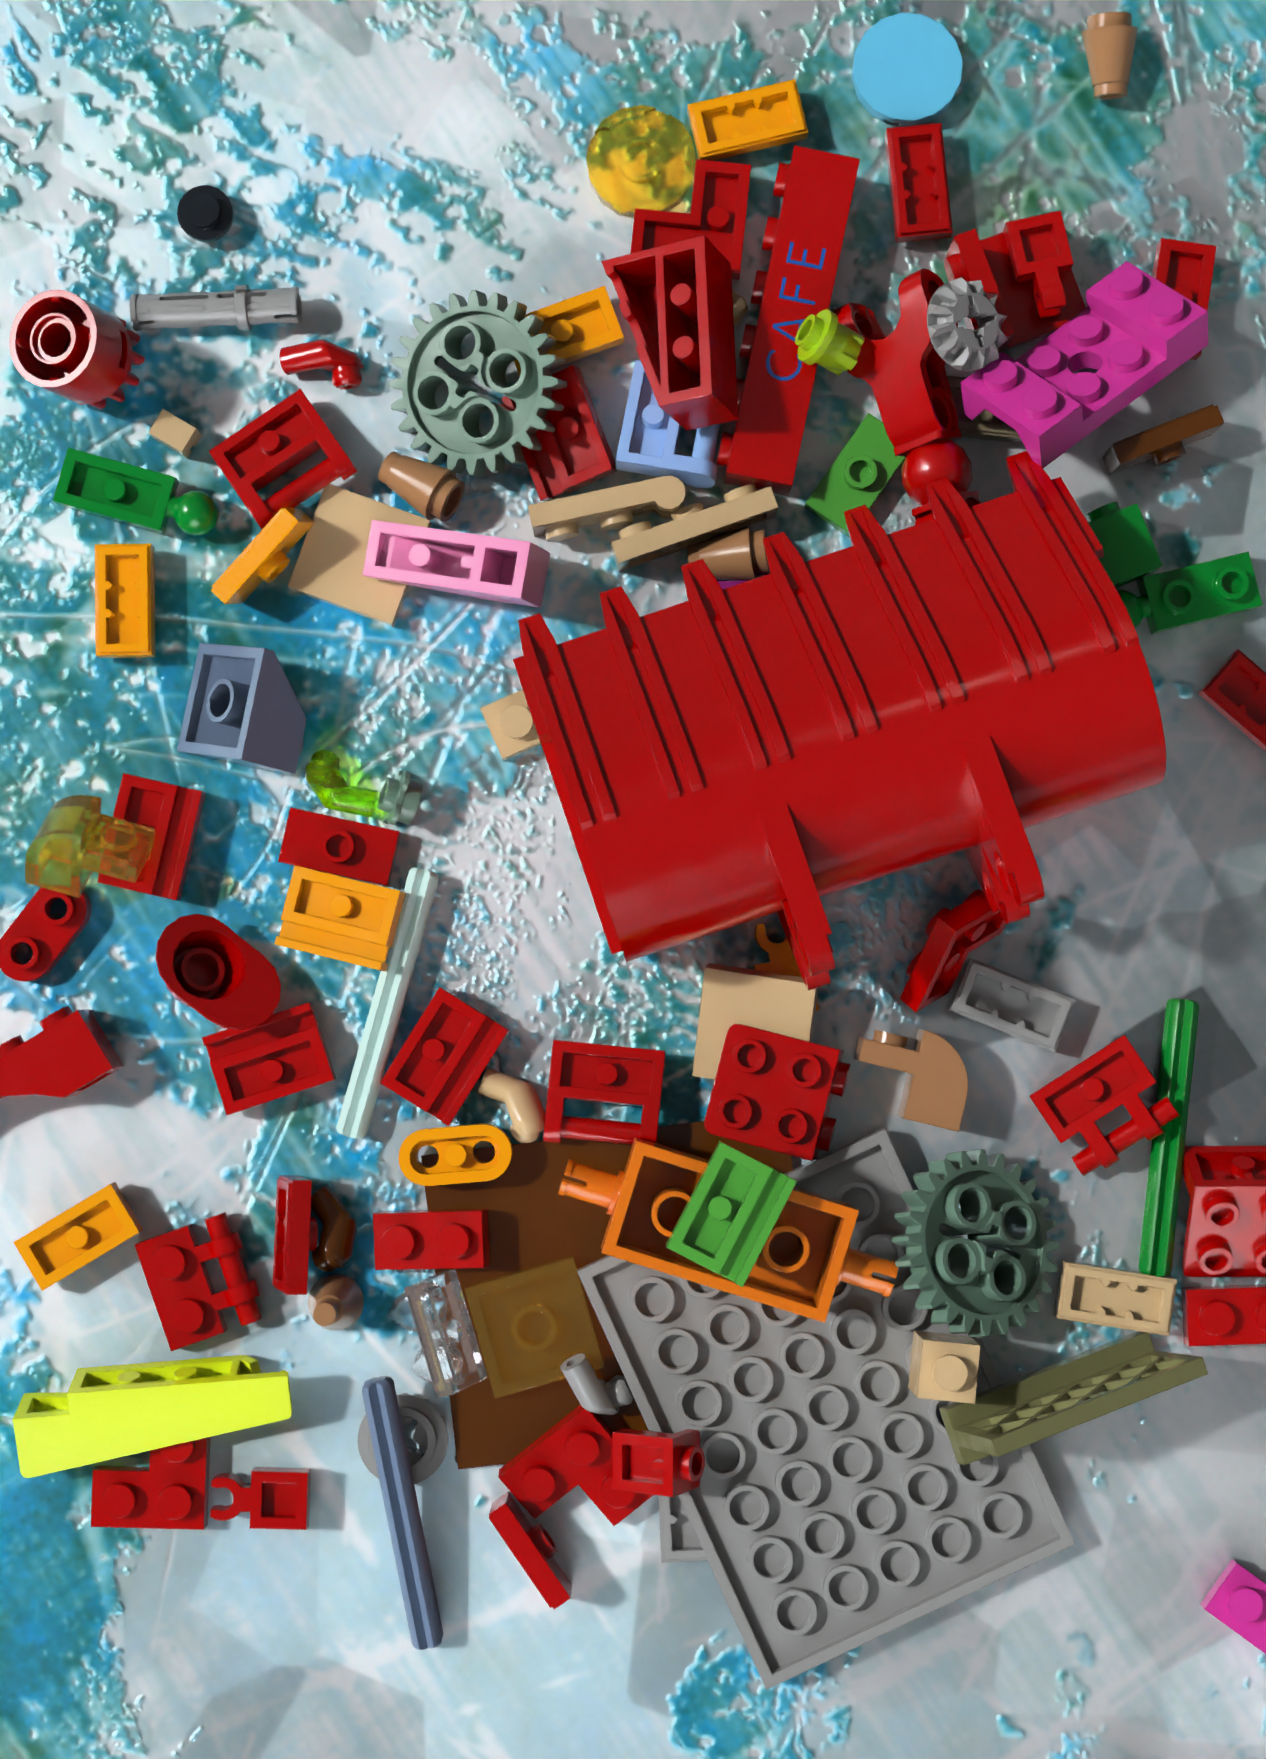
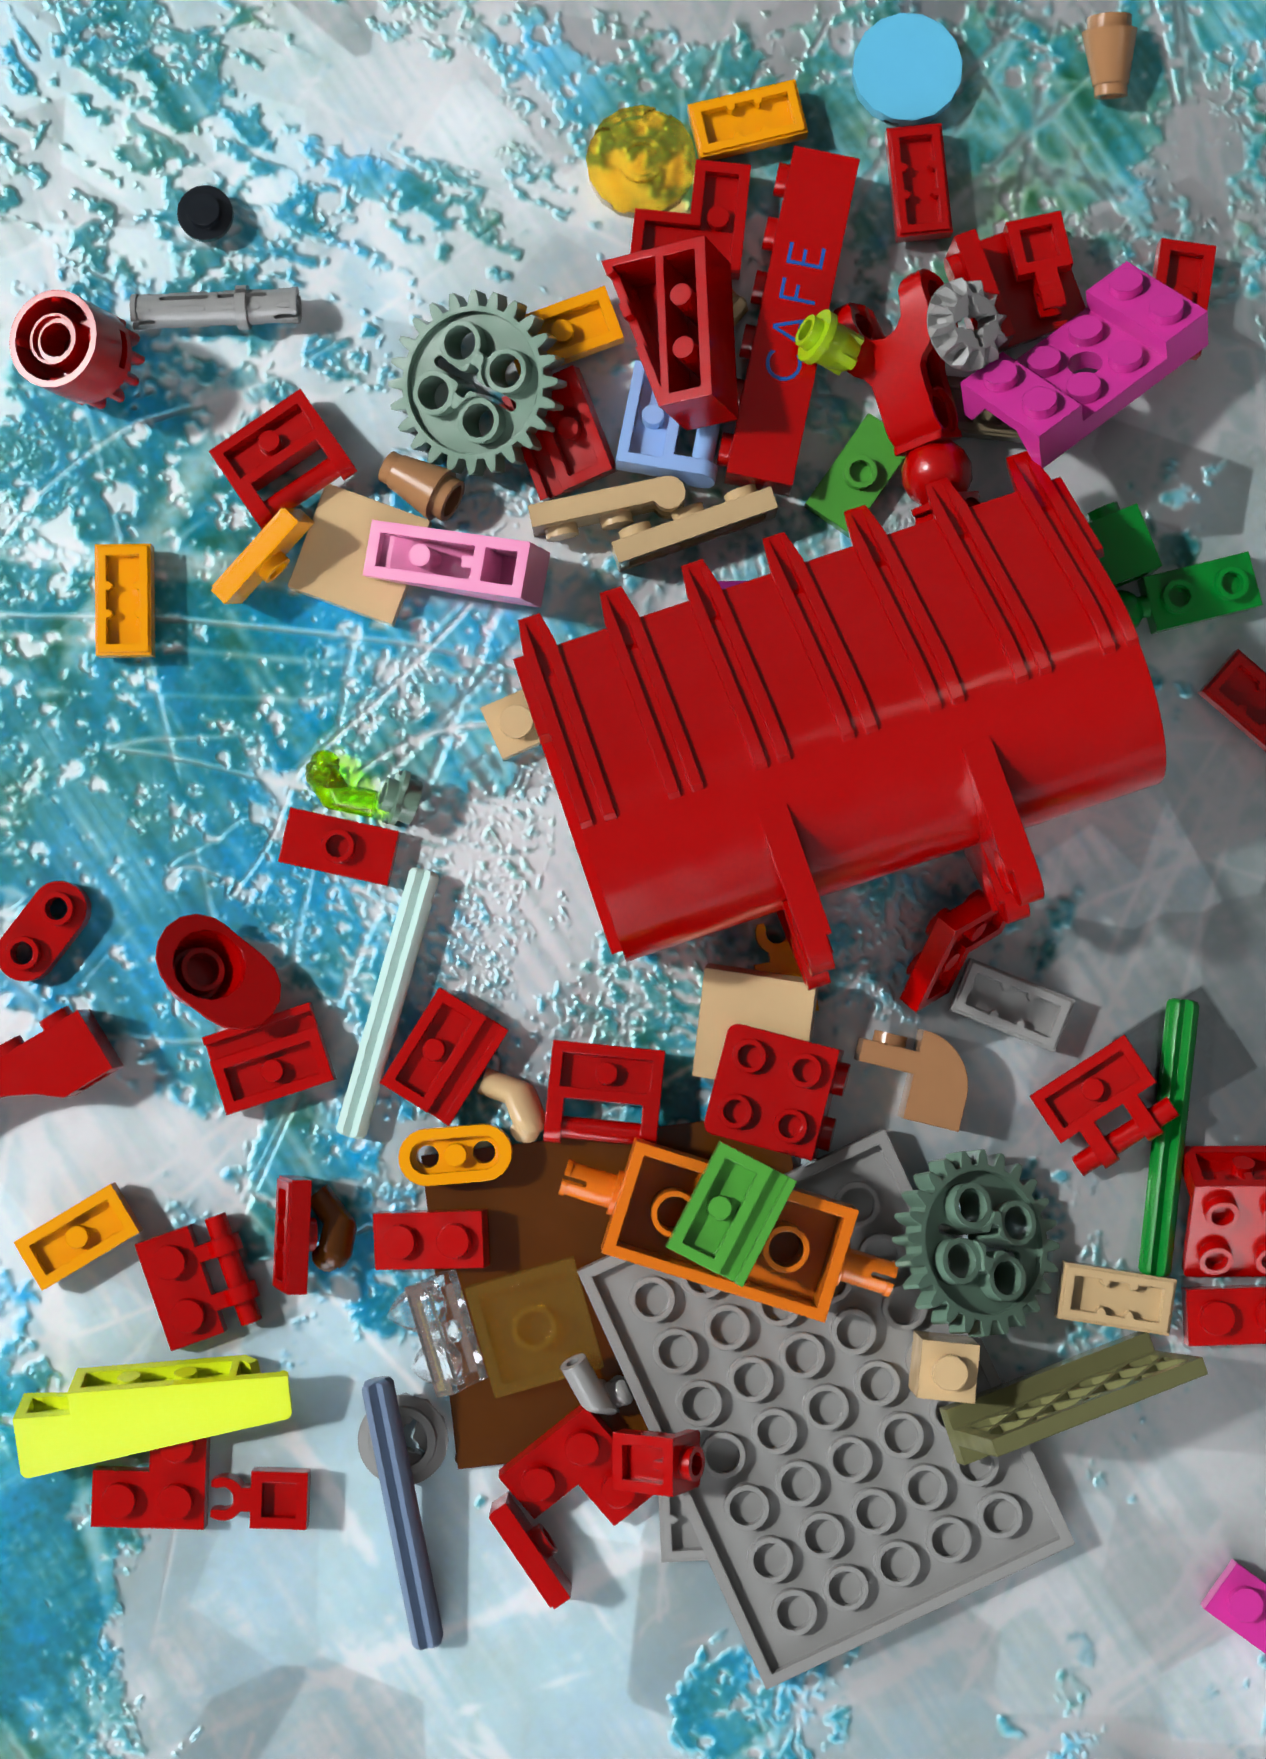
clear yellow brick [25,795,155,898] -> none
green plate [53,448,219,536] -> none
red plate [97,773,206,901] -> none
tan piece [148,409,202,459] -> none
sand blue slope [177,643,307,774] -> none
light orange plate [274,865,406,972] -> none
red arm [279,339,364,390] -> none
medium nougat cone [308,1274,364,1331] -> none
medium nougat cone [687,526,770,581] -> none
reddish brown plate [1102,404,1224,475] -> none

